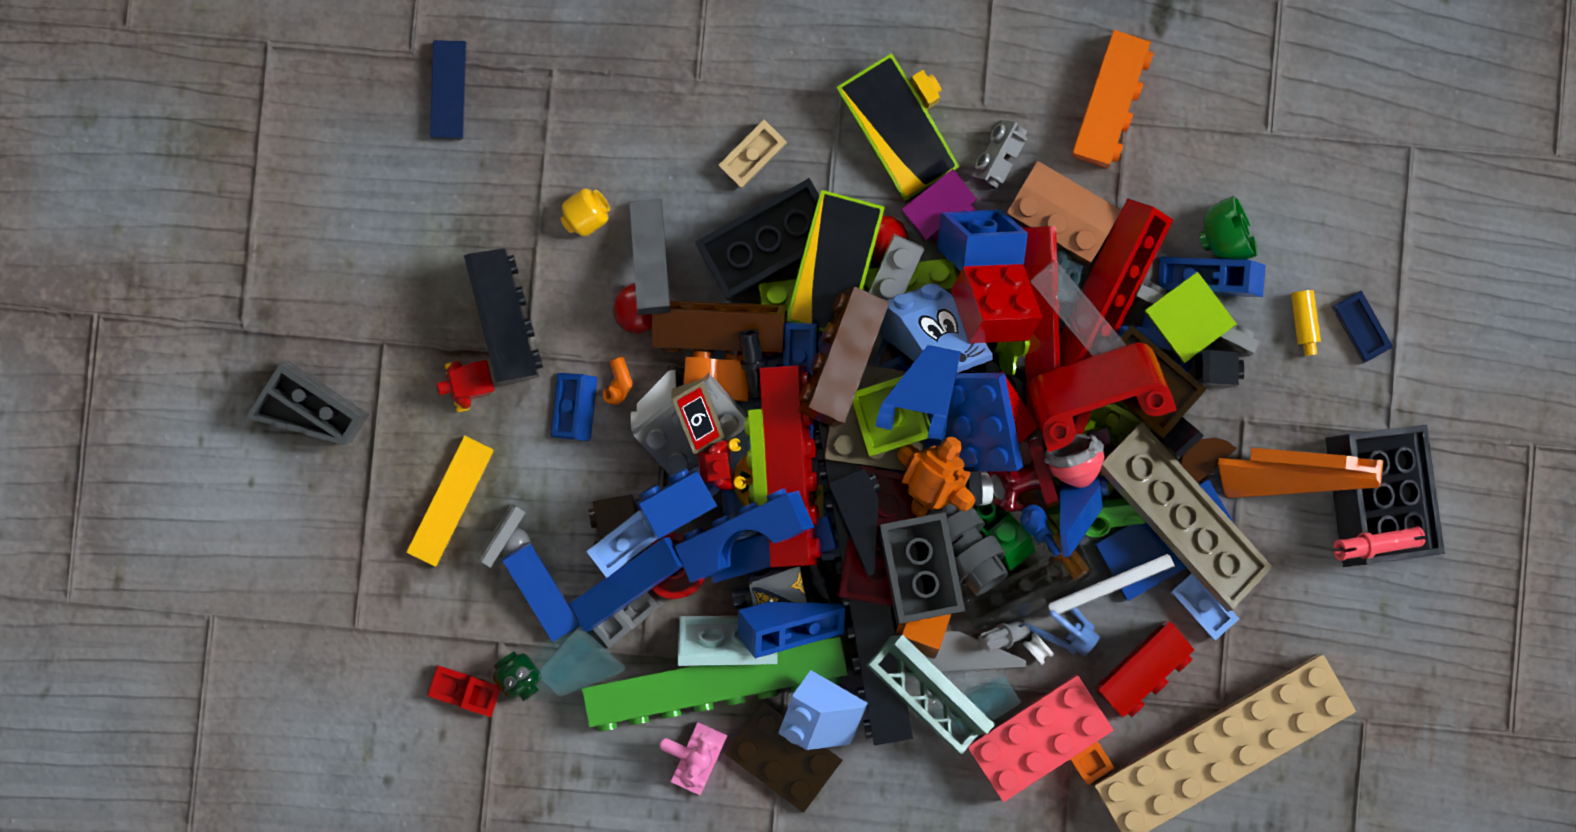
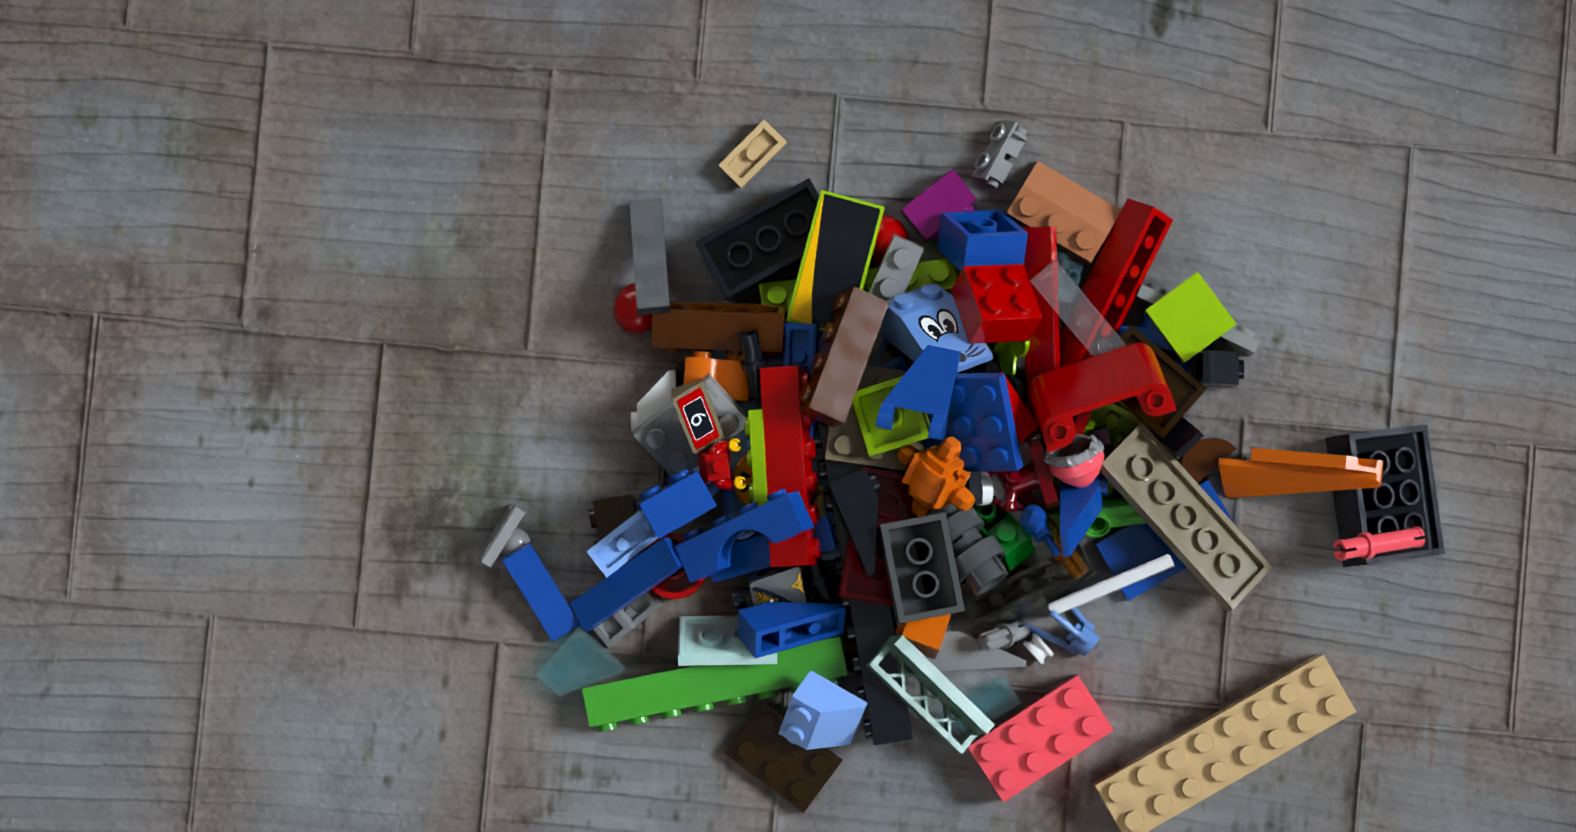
dark grey wedge [245,361,370,445] -> none
yellow tile [406,435,495,567] -> none
red slope [426,664,500,717] -> none
dark blue tile [430,40,467,139] -> none
red piece [436,359,495,413] -> none
black slope [464,248,543,386] -> none
dark green head [493,651,541,702] -> none
blue slope [550,373,597,441] -> none
yellow head [560,188,610,237] -> none
orange arm [602,357,633,405] -> none
bright pink piece [659,722,728,795] -> none
black slope [836,53,960,202] -> none
yellow bracket [910,70,942,110] -> none
orange plate [1070,741,1115,786] -> none
orange brick [1071,30,1154,169] -> none
red slope [1093,621,1194,718] -> none
blue slope [1158,257,1266,297] -> none
light blue plate [1170,573,1239,641] -> none
green cylinder [1199,196,1258,260] -> none
yellow cylinder [1290,290,1321,356] -> none
dark blue tile [1332,290,1393,364] -> none

